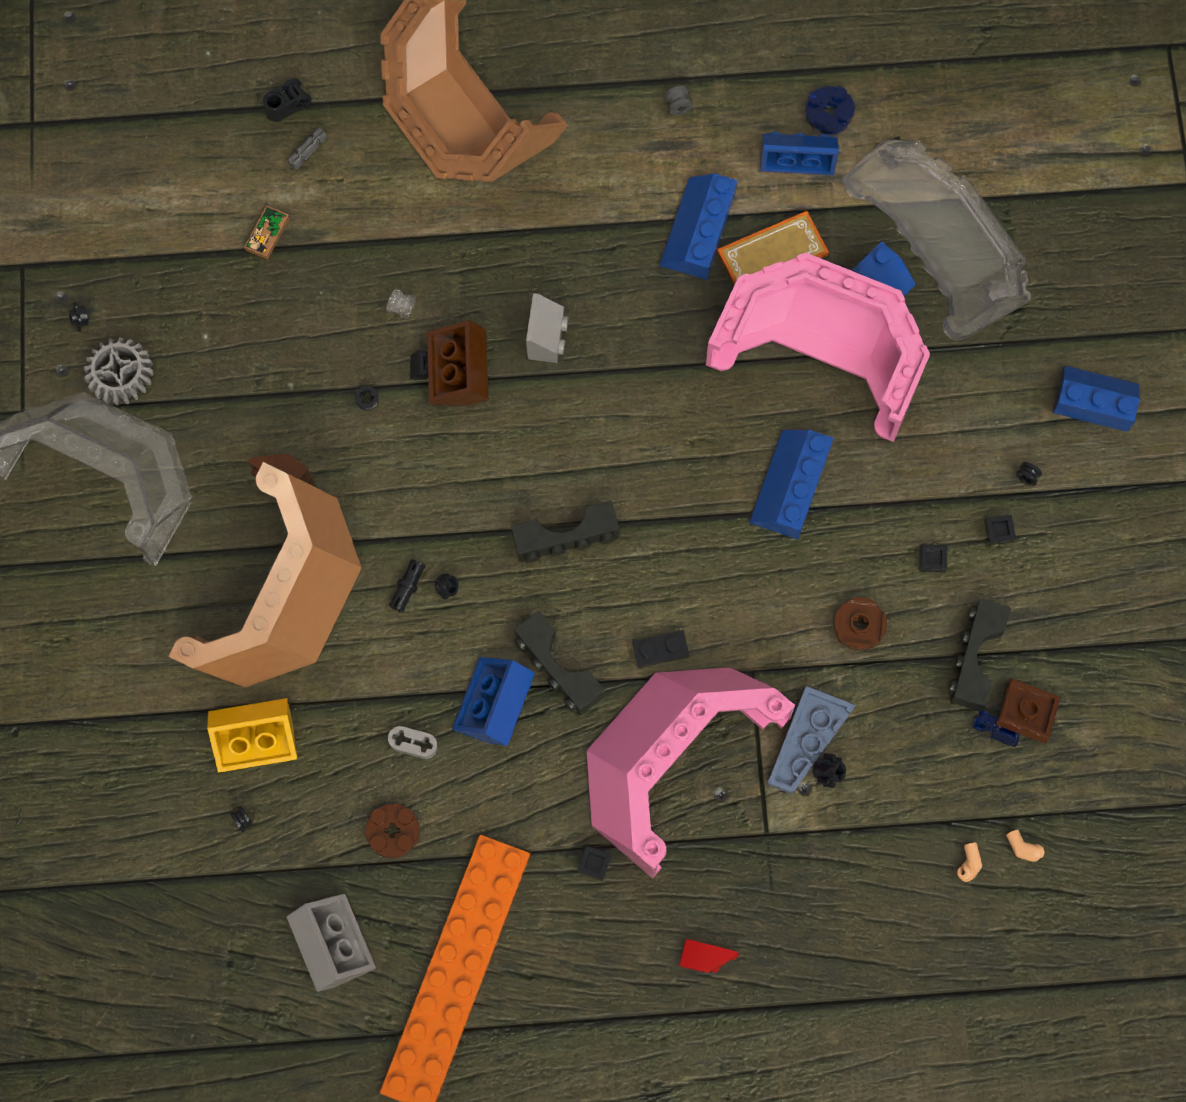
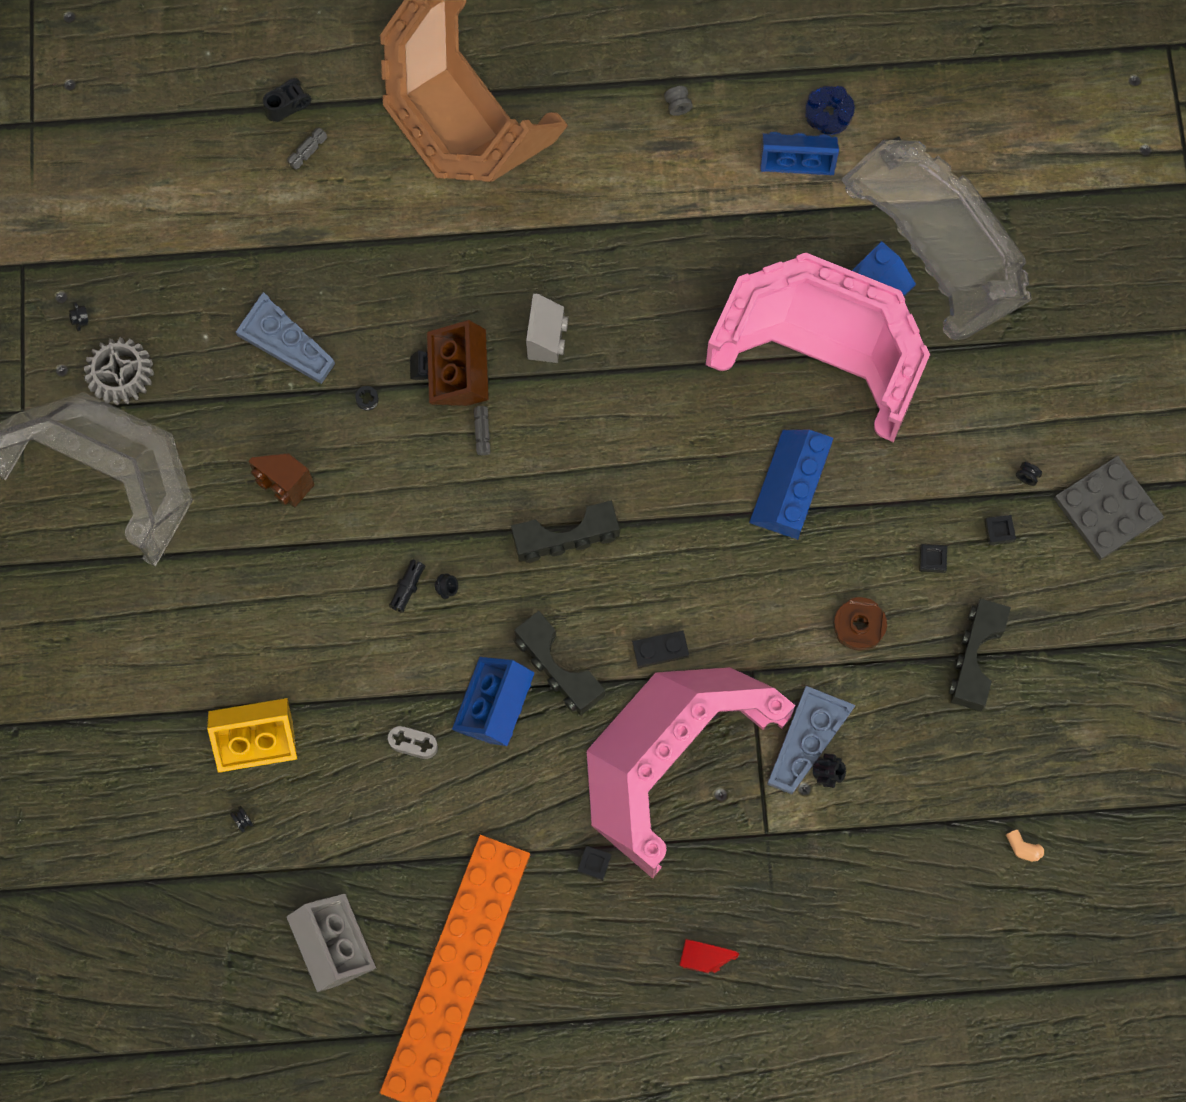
medium nougat windscreen [168,462,362,687] -> none
tile [245,206,290,260] -> none
reddish brown plate [365,804,420,859] -> none
clear wheel [386,289,416,319] -> none
blue slope [660,173,738,280] -> none
pearl gold tile [717,211,829,286] -> none
light nougat arm [957,842,982,882] -> none
clear blue plate [973,711,1021,747] -> none
reddish brown tile [996,678,1061,744] -> none
blue slope [1053,366,1140,432] -> none
none -> sand blue wing [236,292,335,384]
none -> dark grey axle [474,406,490,456]
none -> dark grey plate [1054,456,1164,560]

